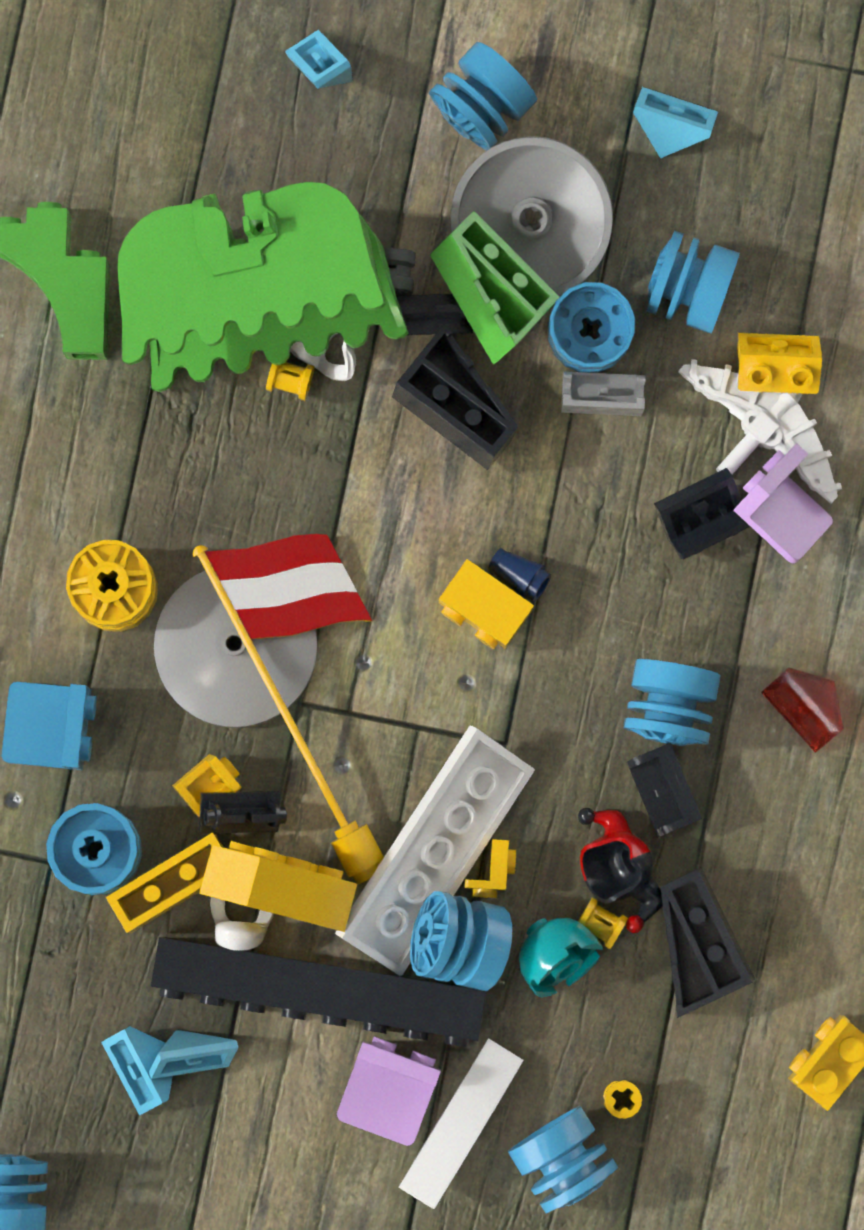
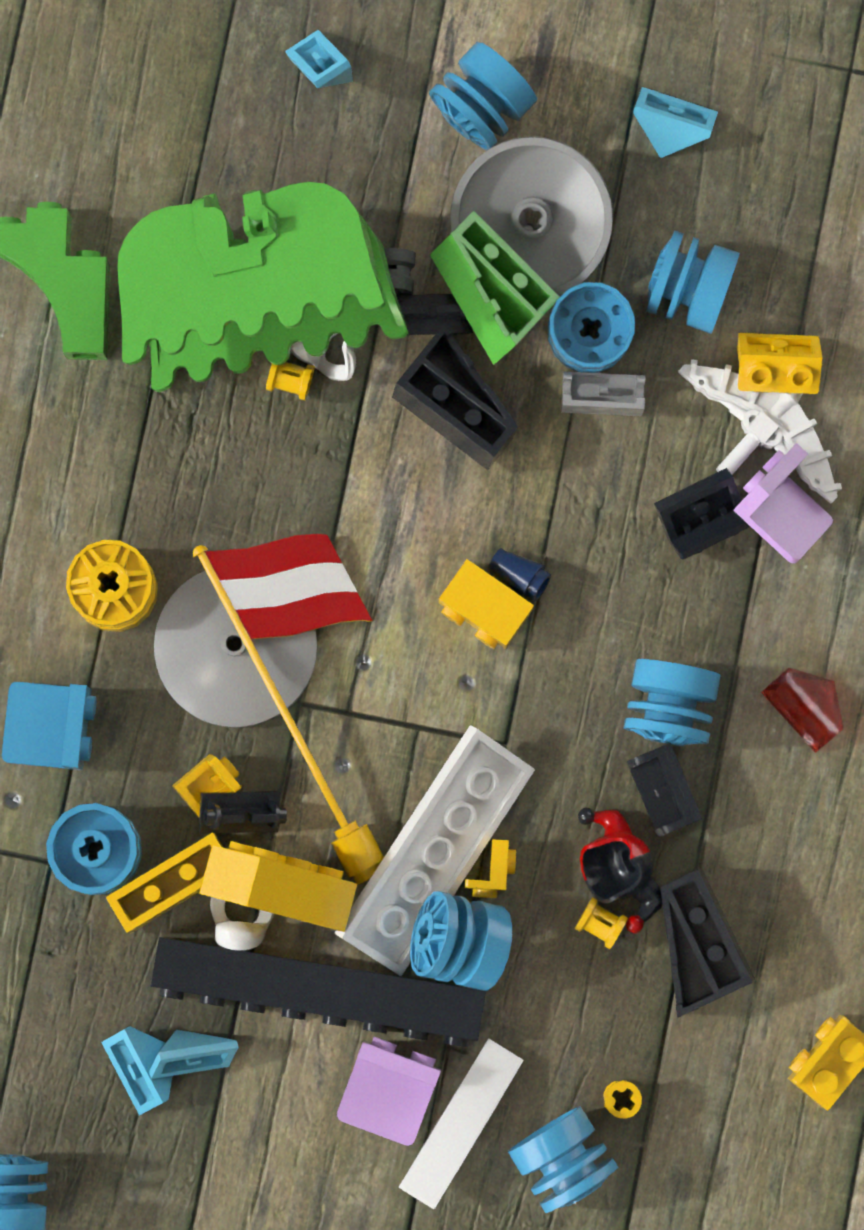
teal cylinder [519,918,603,998] -> none

